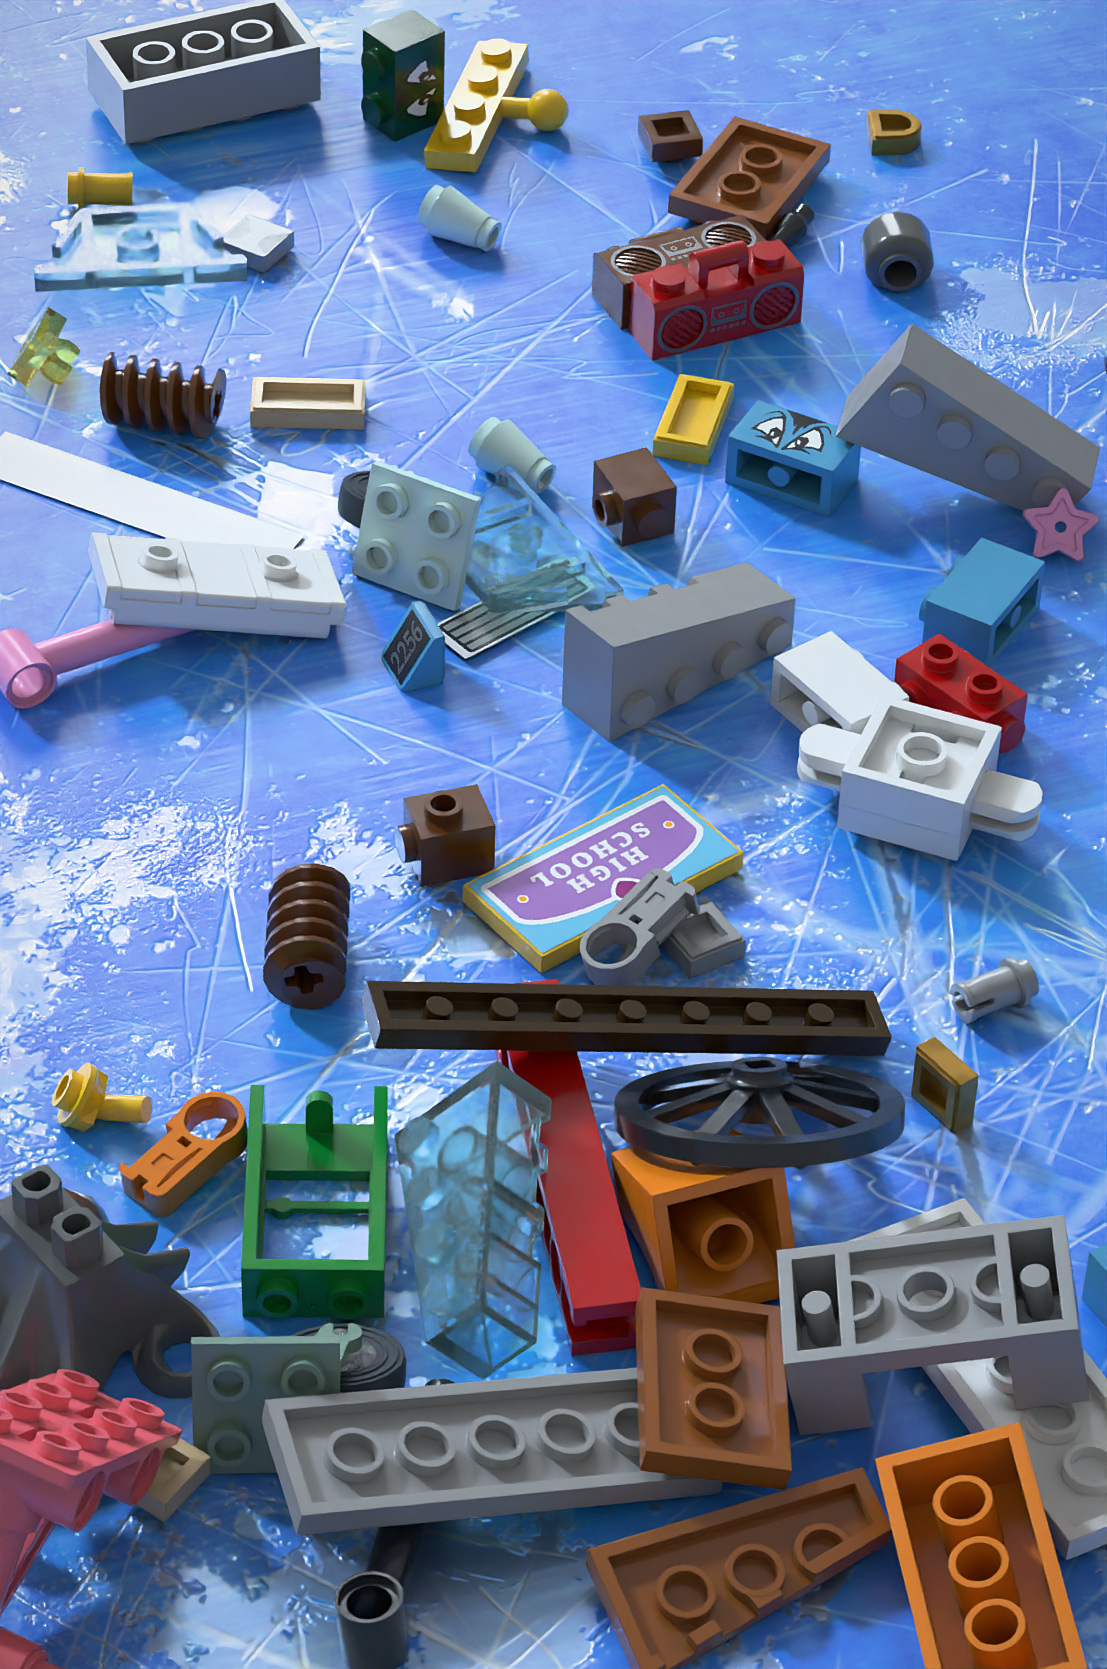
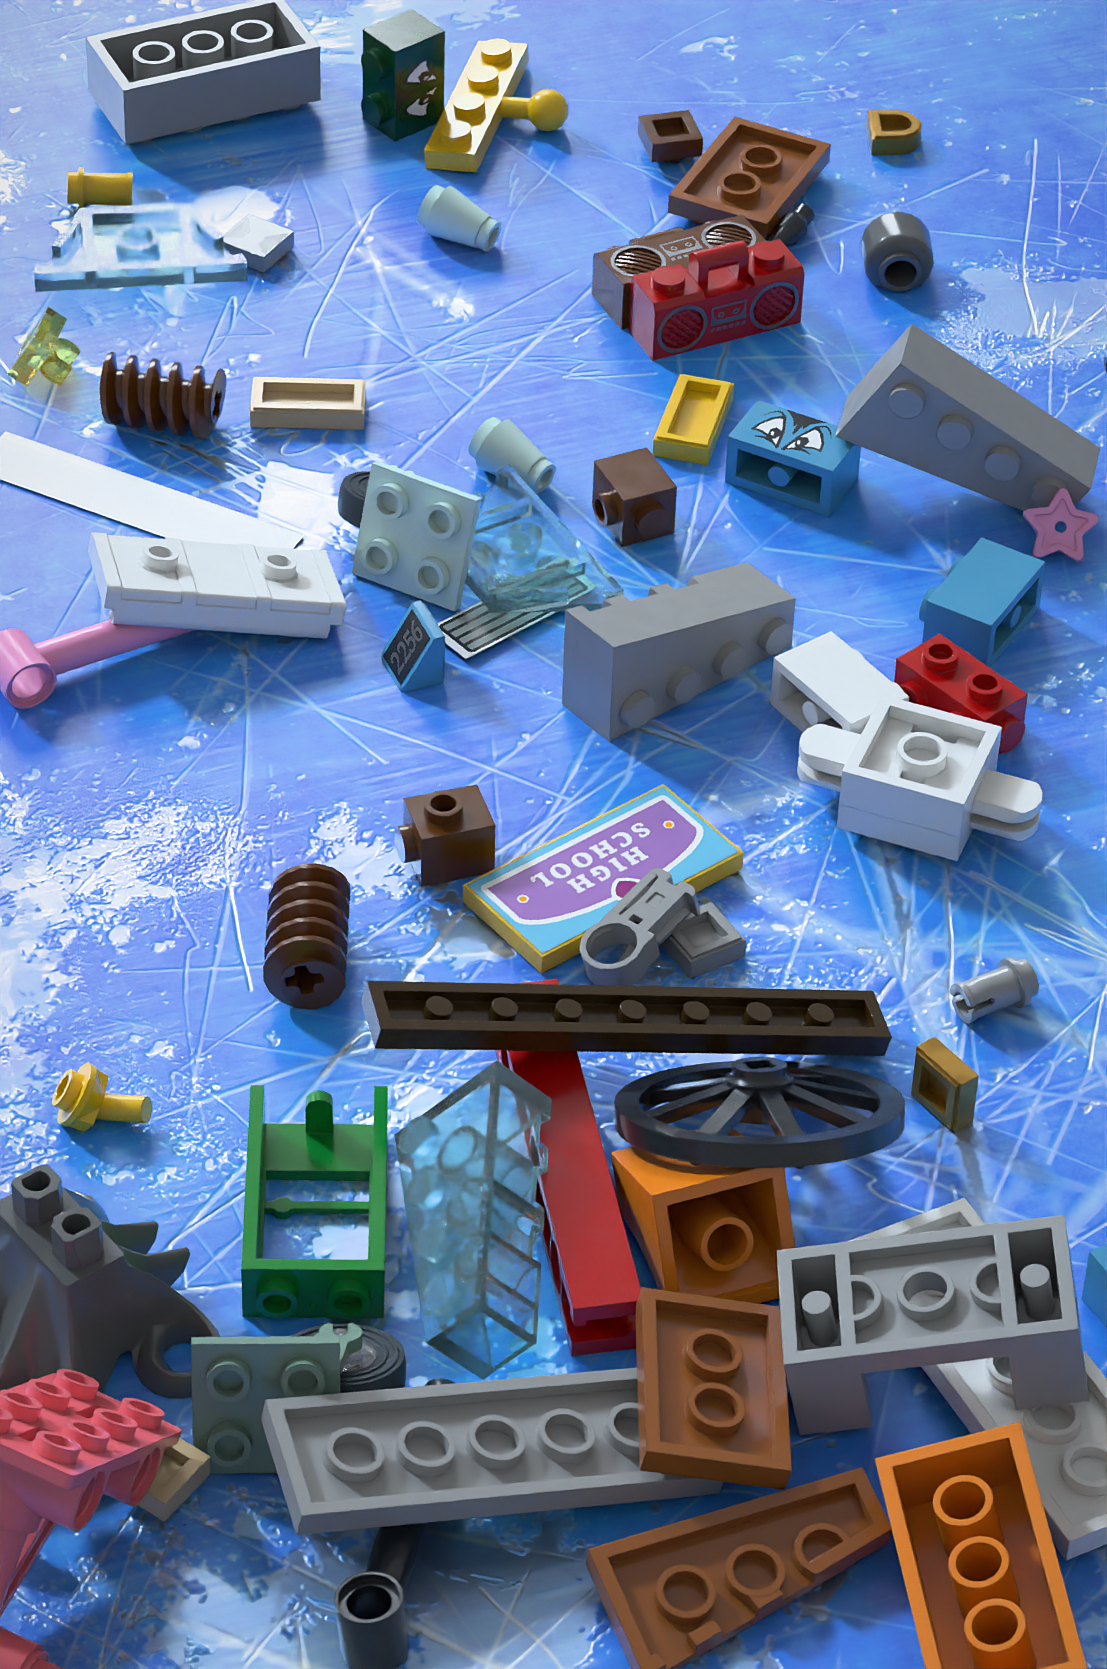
orange piece [119,1092,248,1217] -> none

